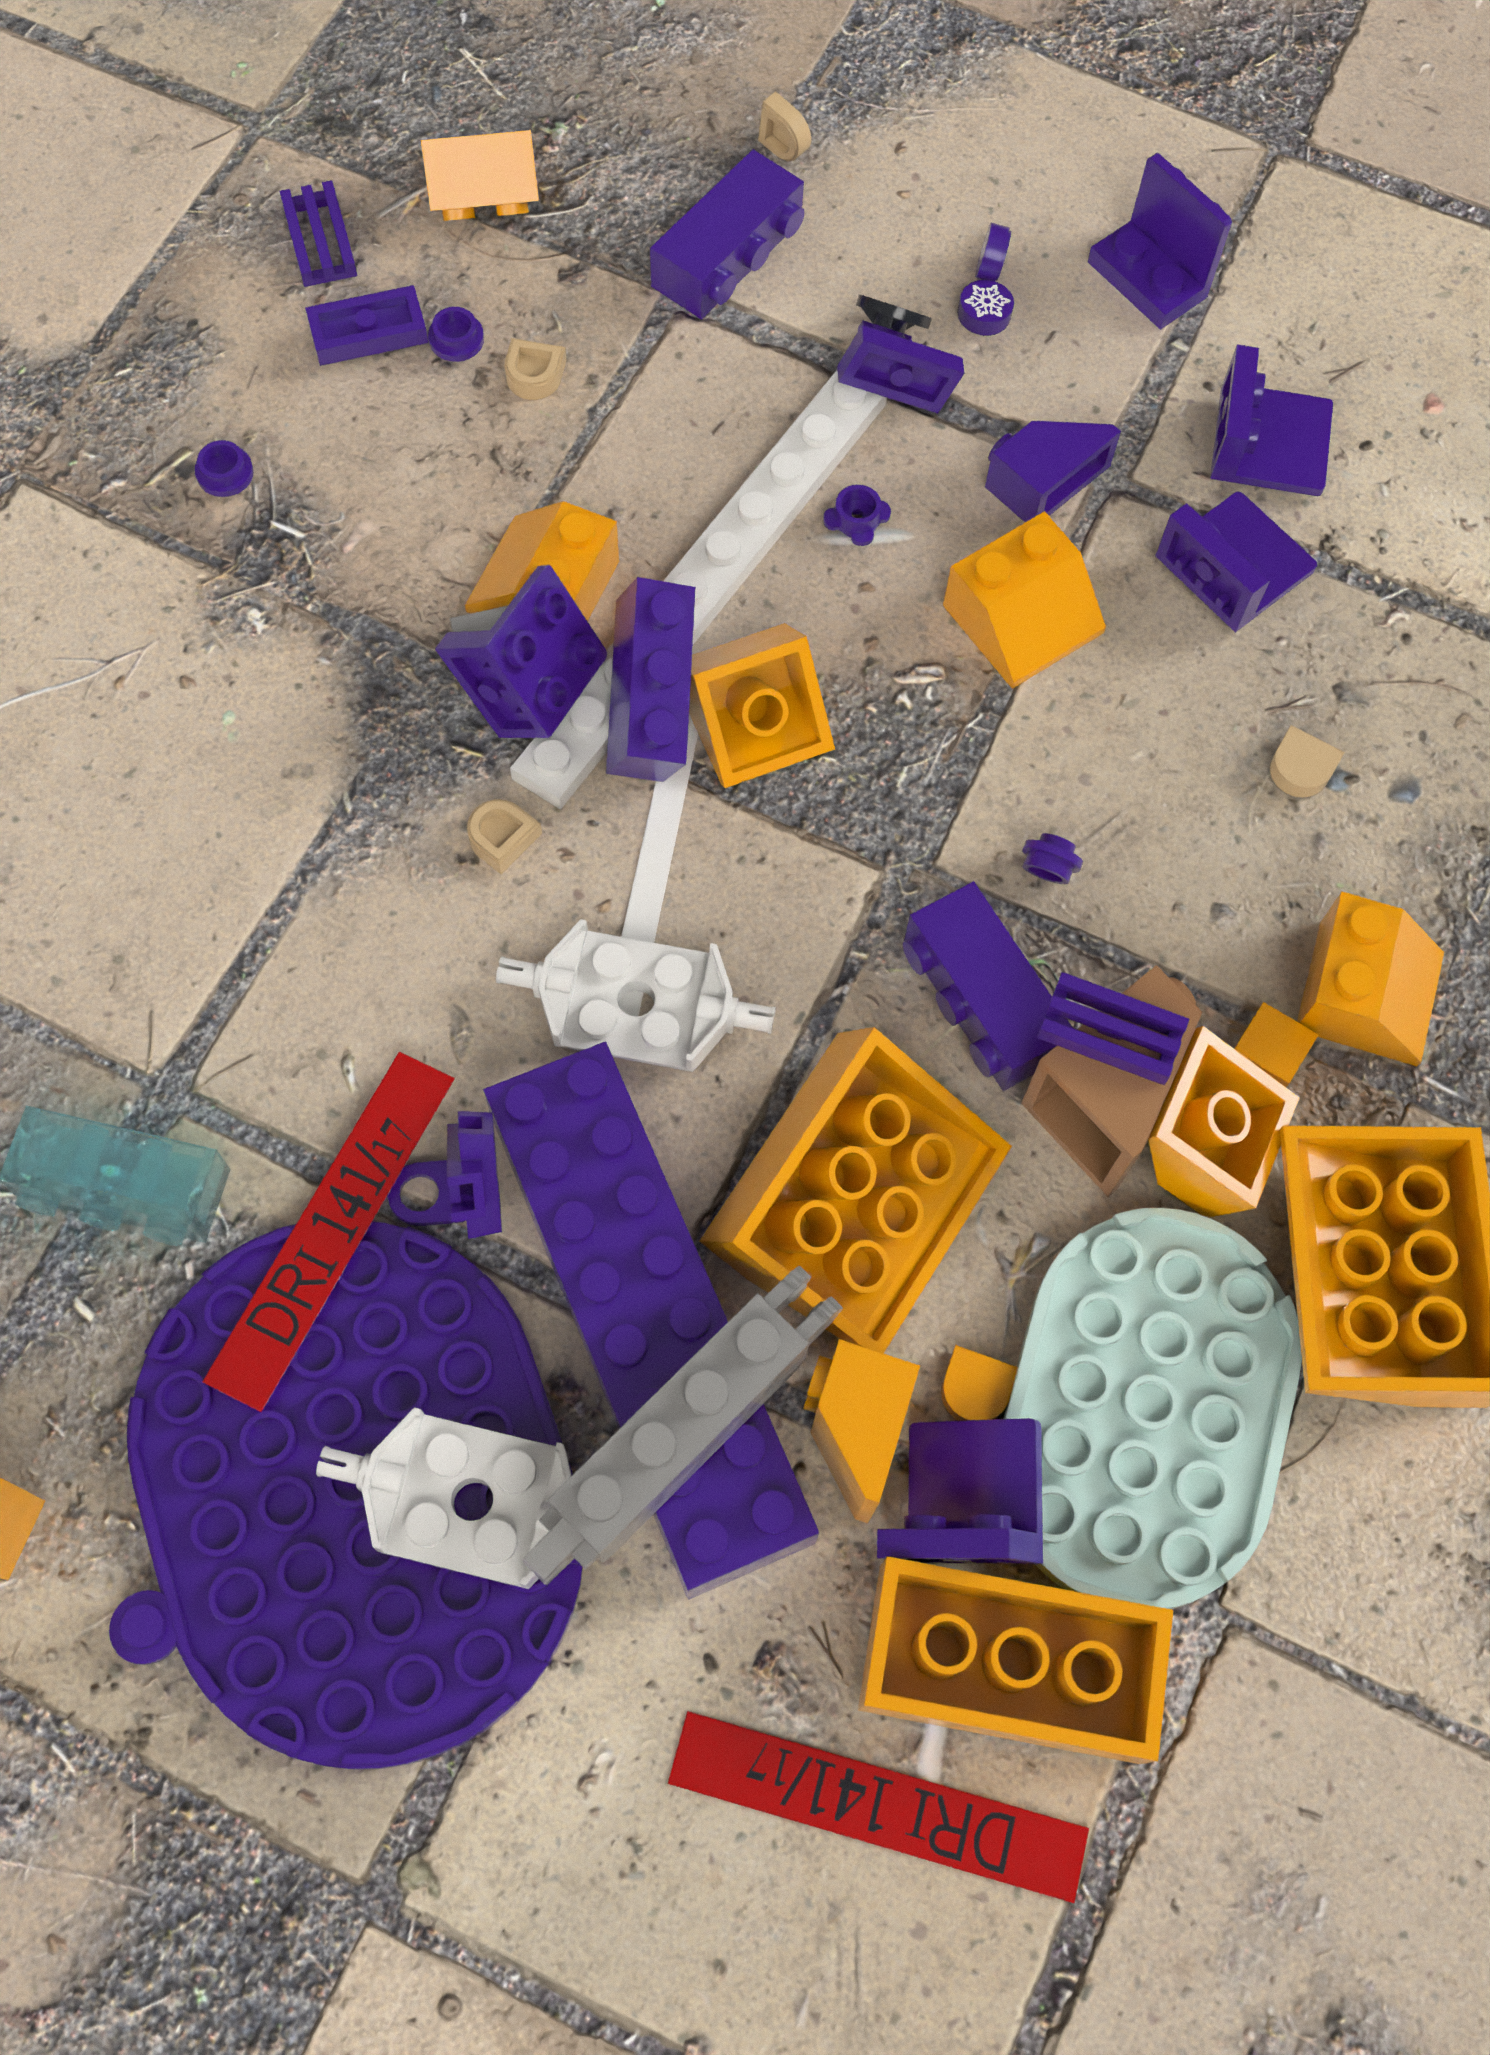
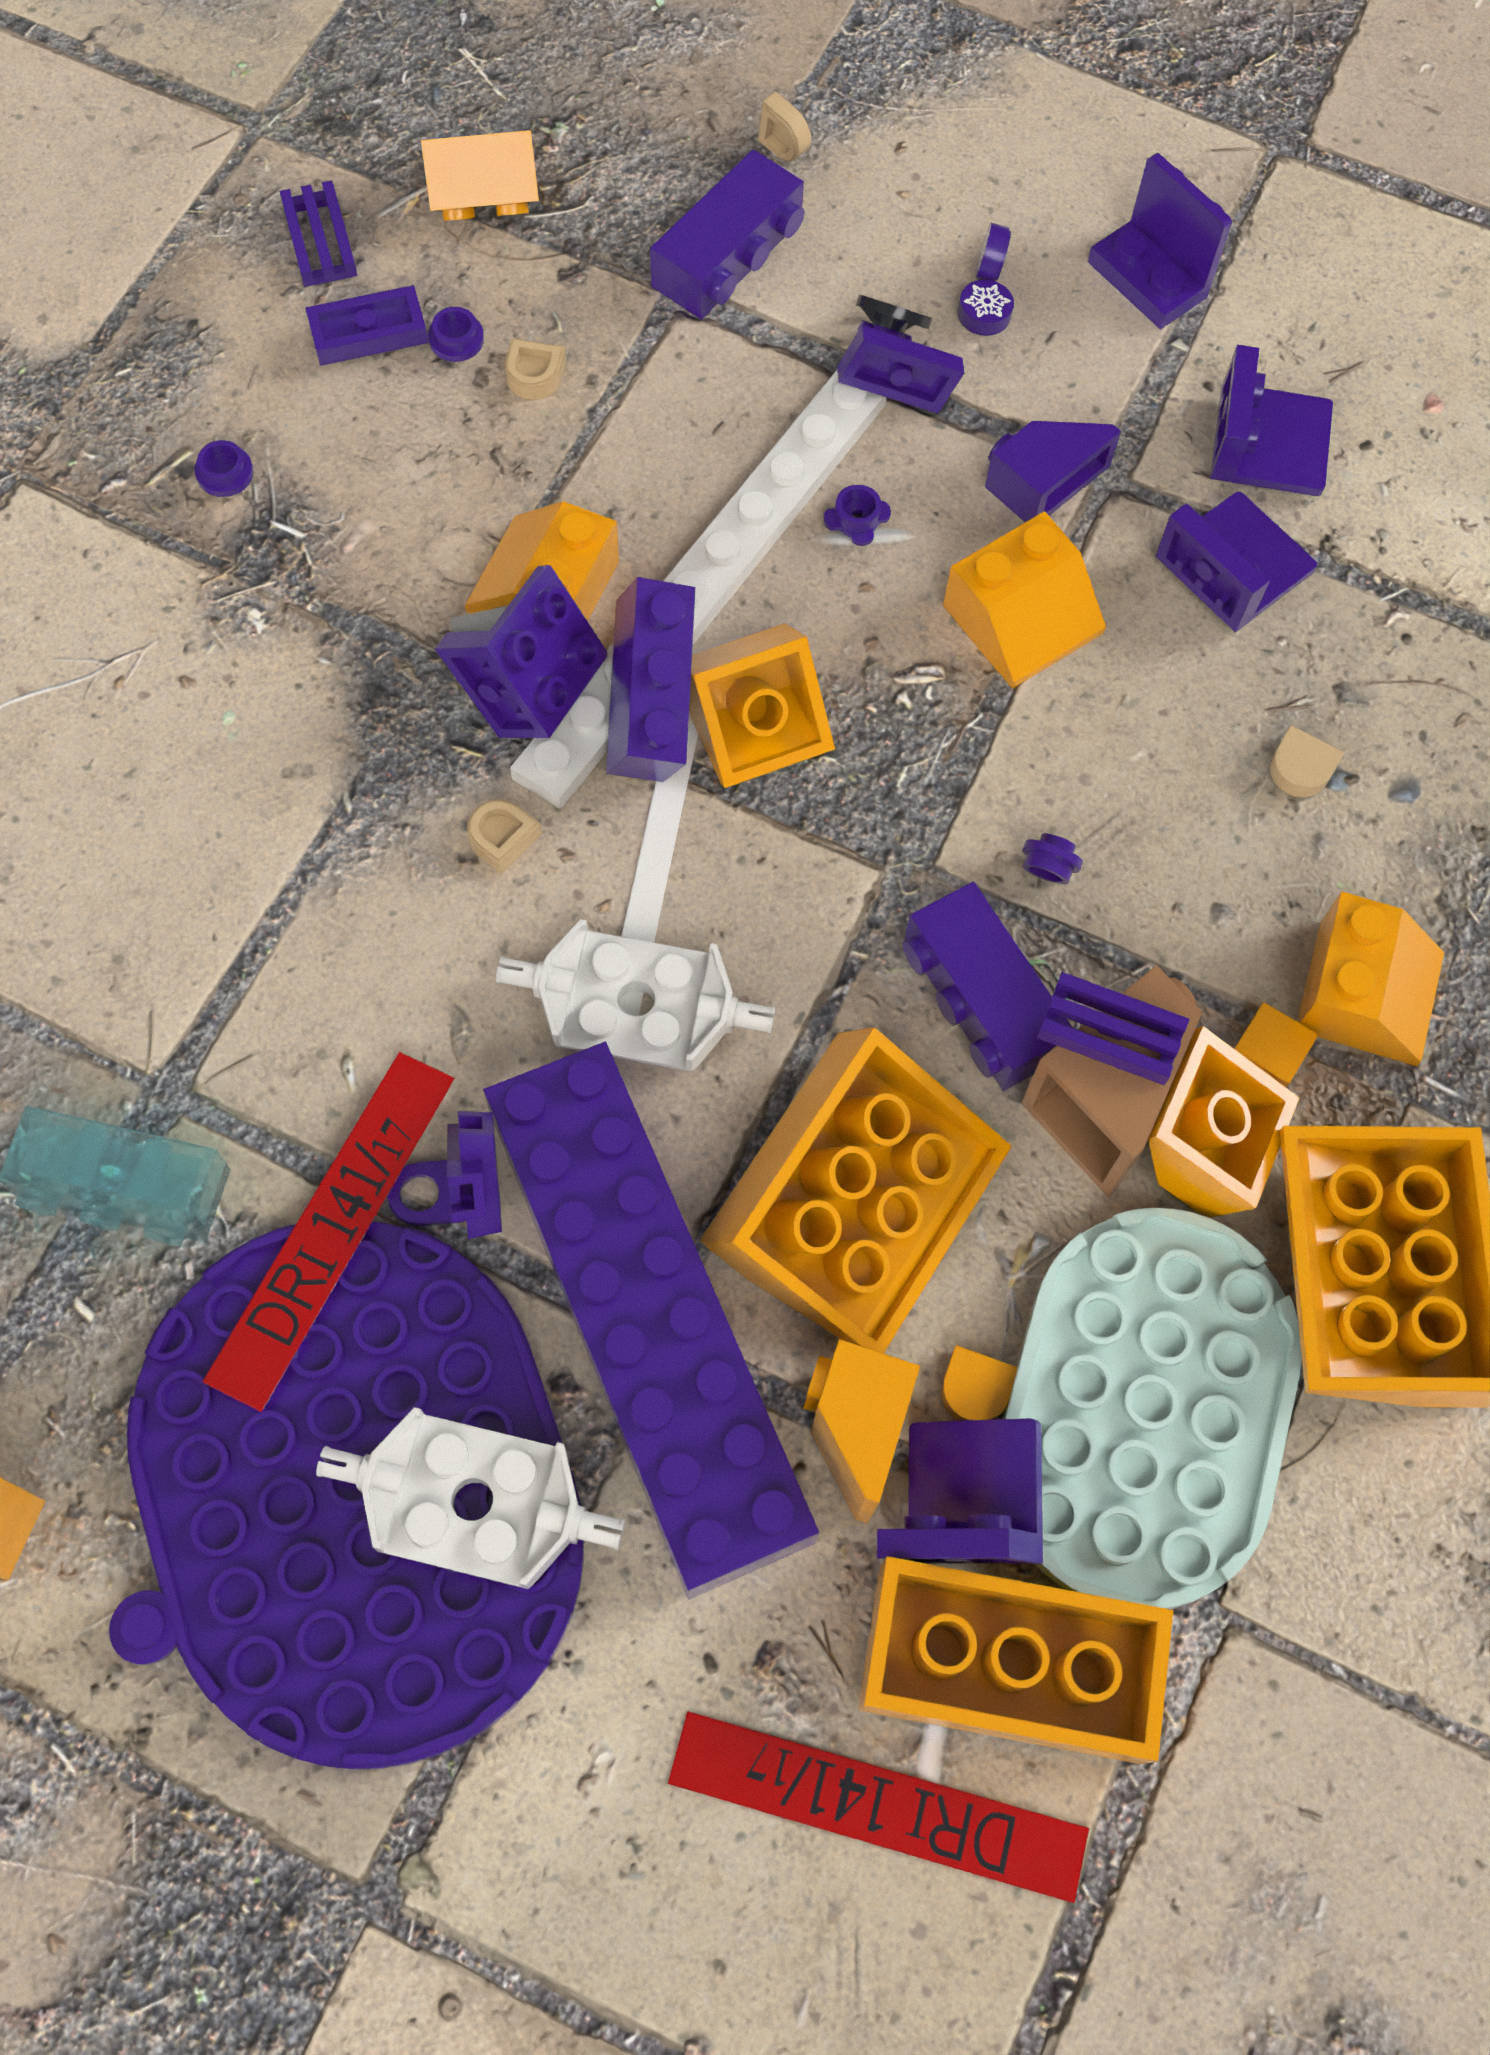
light grey hinge [523,1265,843,1585] -> none

